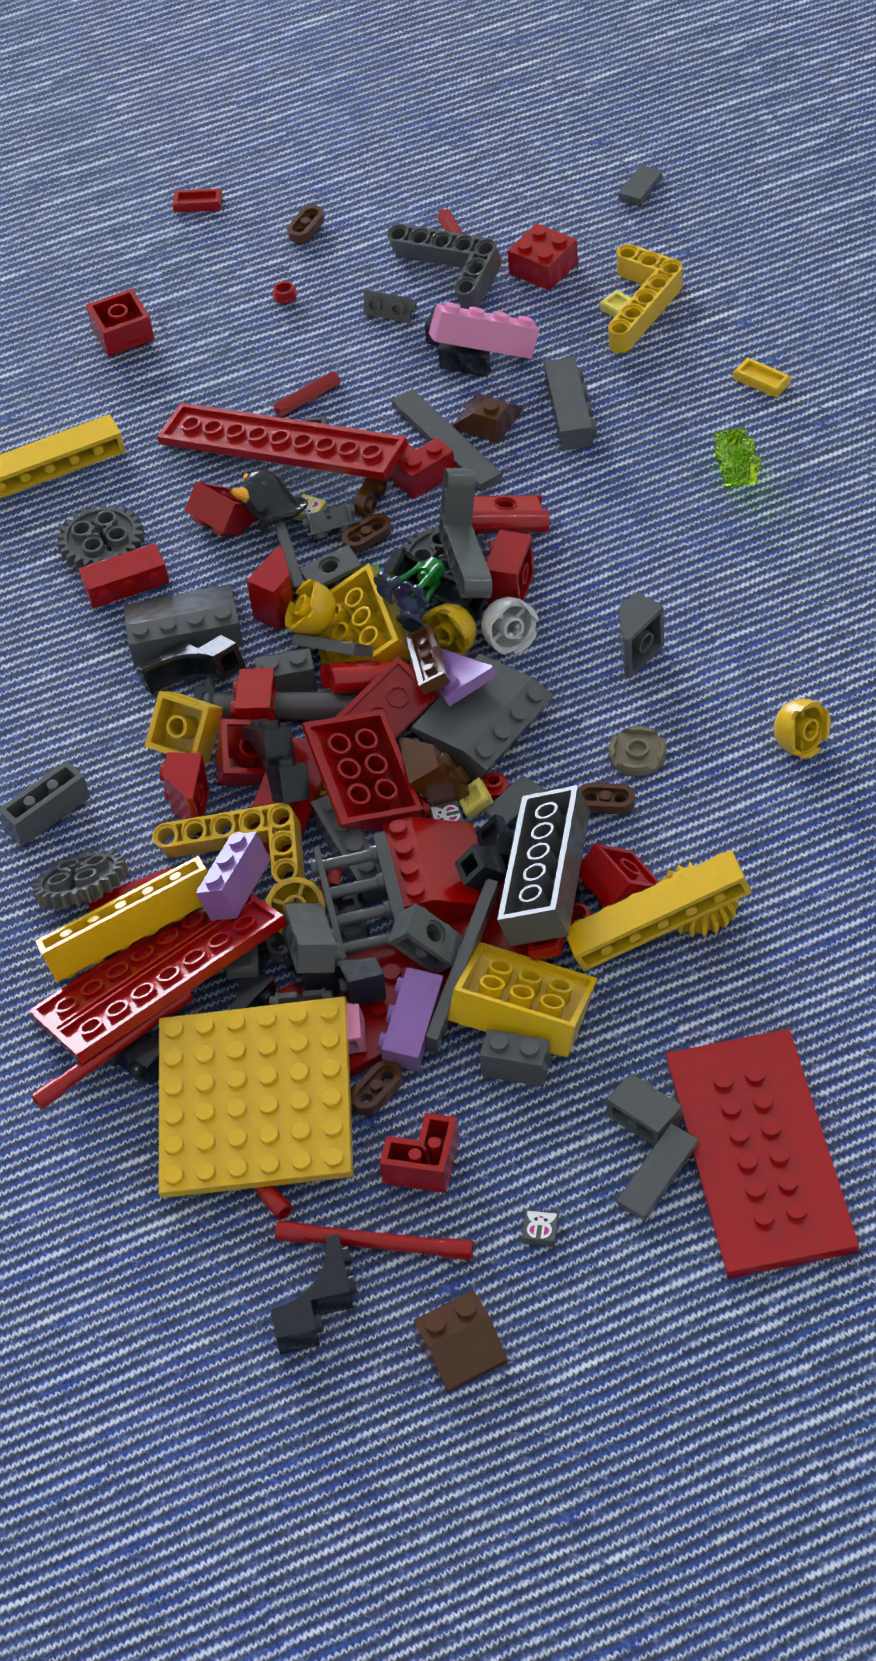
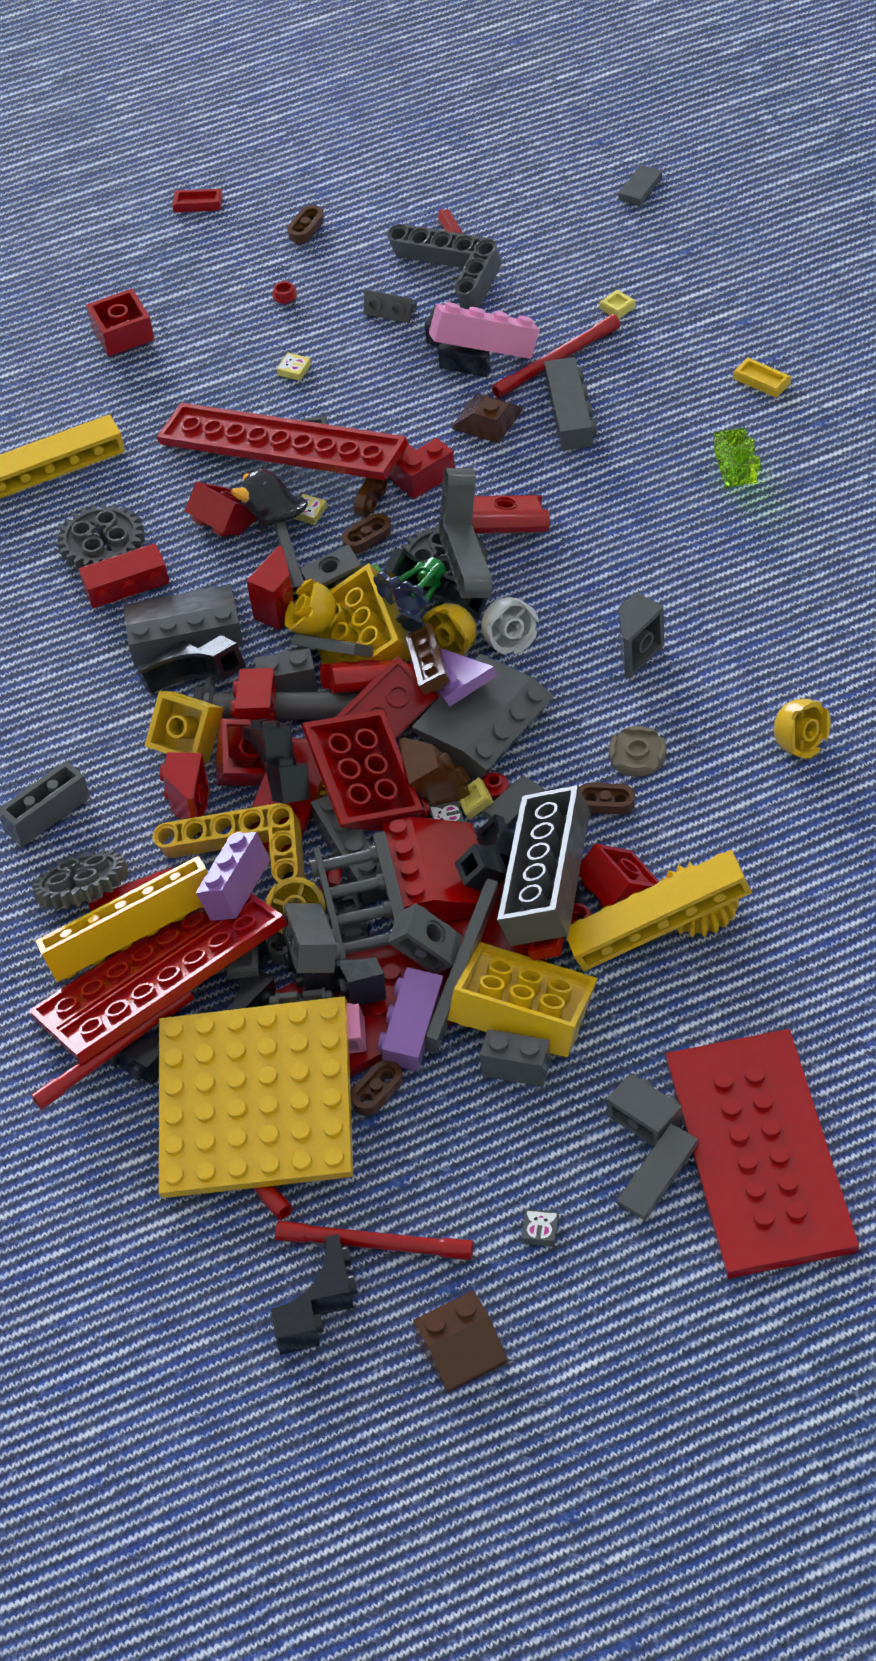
red axle [273,371,341,417] -> none
dark grey hinge [301,503,359,540] -> none
red brick [379,1113,460,1193] -> none
dark grey tile [391,389,502,491] -> none
red brick [485,530,534,606] -> none
red brick [507,223,578,291] -> none
yellow beam [608,244,683,354] -> none
none -> light yellow tile [277,353,311,381]
none -> red piece [491,314,620,399]

